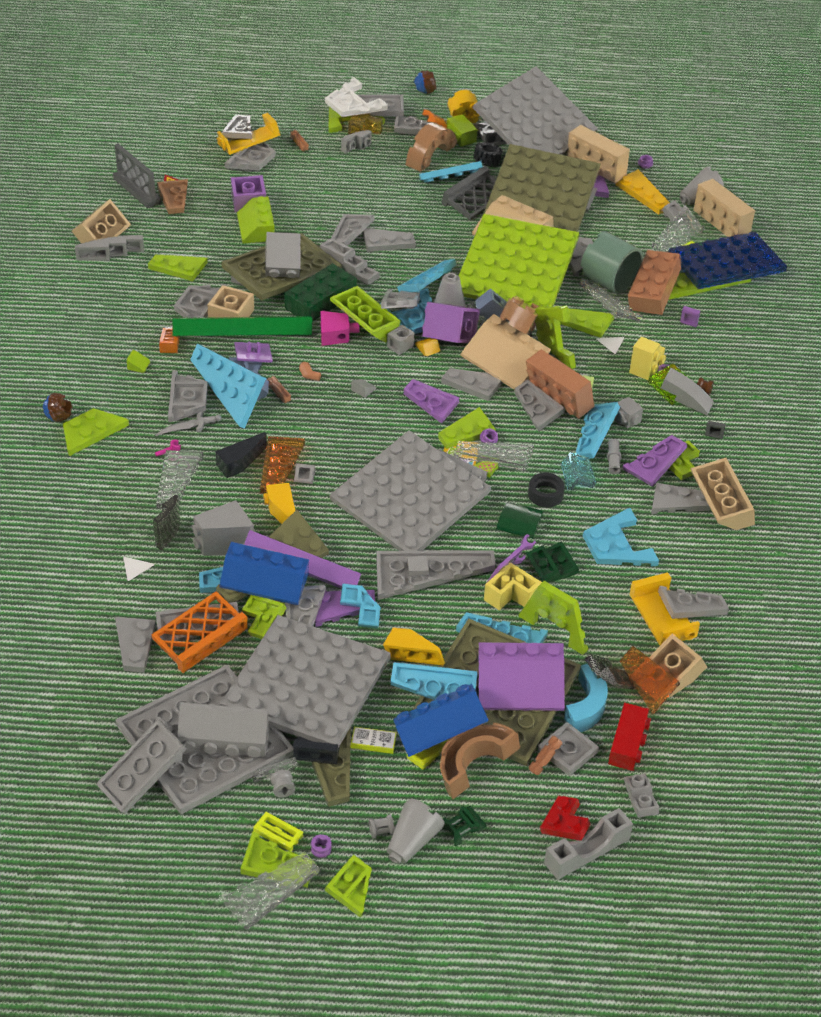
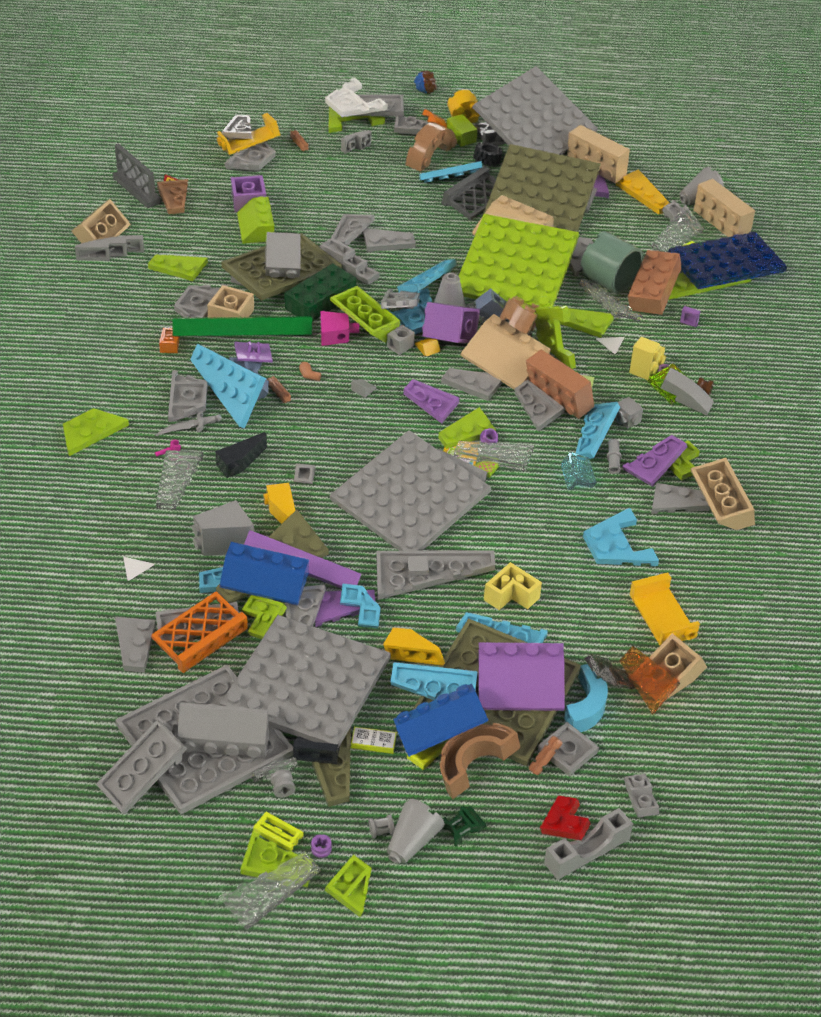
reddish brown piece [43,393,73,422] -> none
lime slope [127,350,150,373] -> none
clear smoke slope [153,495,180,550] -> none
clear orange wing [260,436,305,494] -> none
clear yellow brick [348,113,383,135] -> none
medium lavender flag [486,534,536,583] -> none
dark green slope [496,502,544,539] -> none
lime wing [519,581,588,655] -> none
dark green slope [526,541,580,582] -> none
black tyre [528,472,565,507] -> none
red brick [608,702,651,771] -> none
medium lavender plate [638,155,653,169] -> none
light grey wing [658,586,729,619] -> none
dark grey slope [705,421,726,439] -> none

